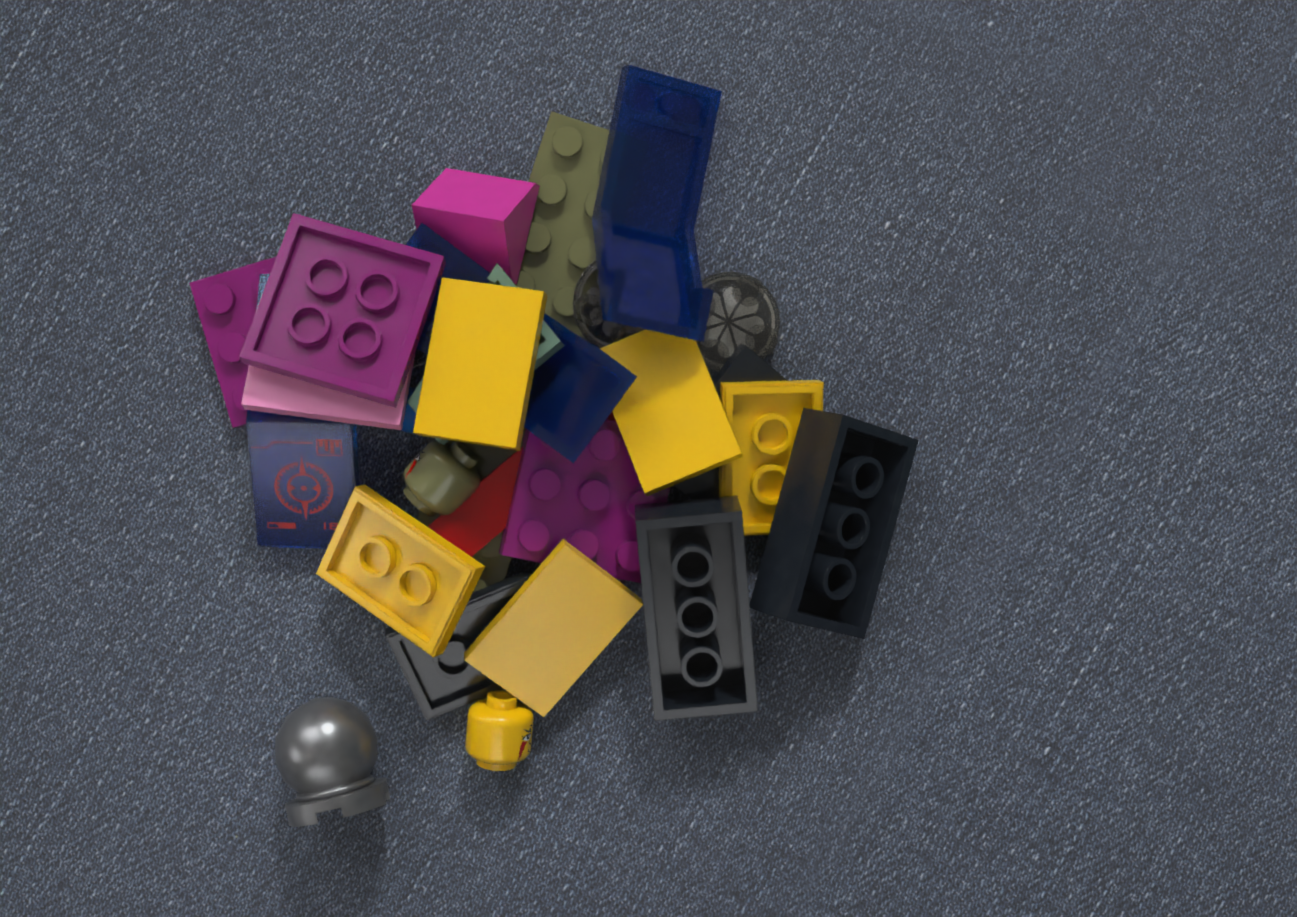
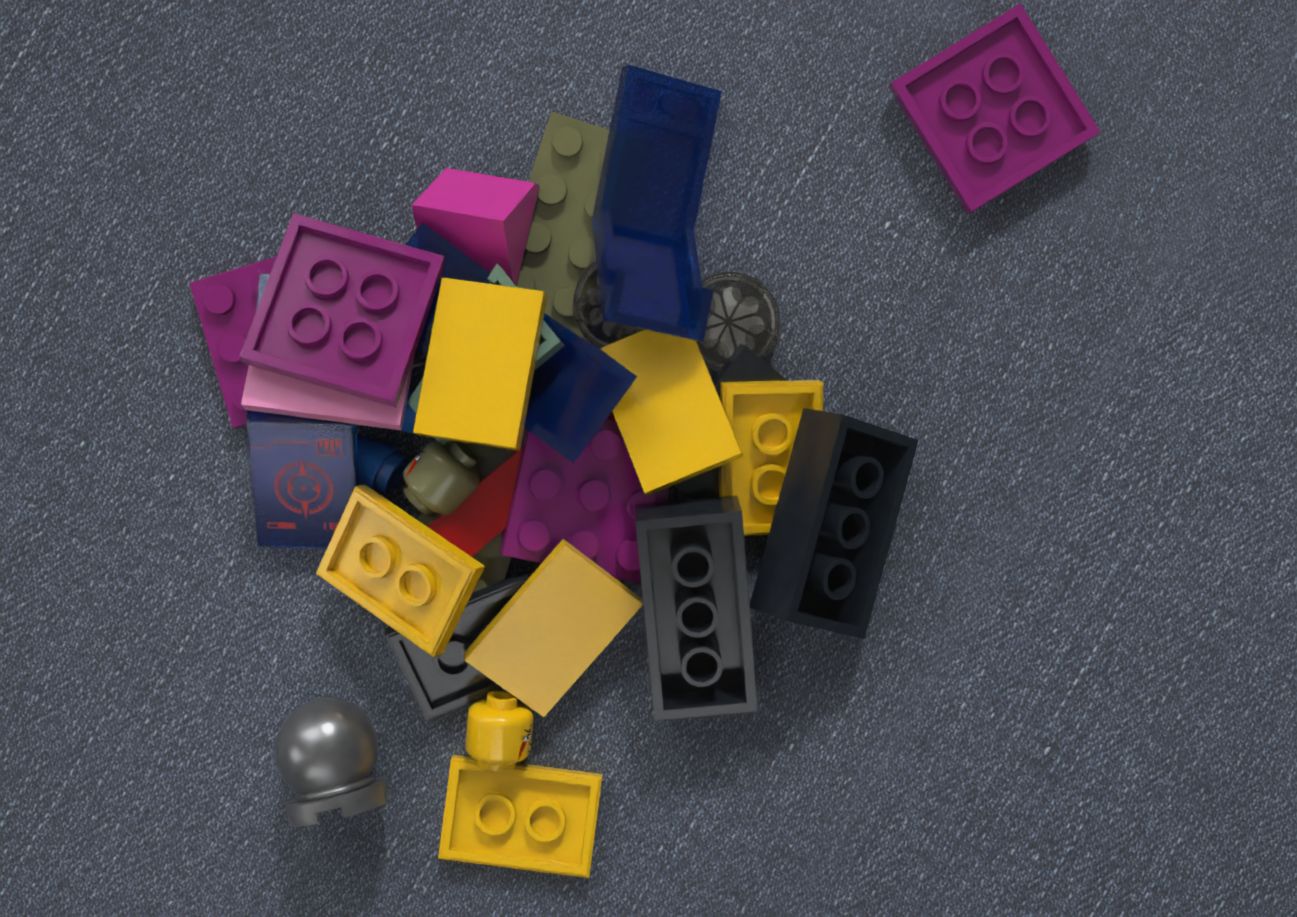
none -> blue cone [329,430,409,494]
none -> yellow tile [438,755,603,878]
none -> magenta plate [888,3,1101,215]

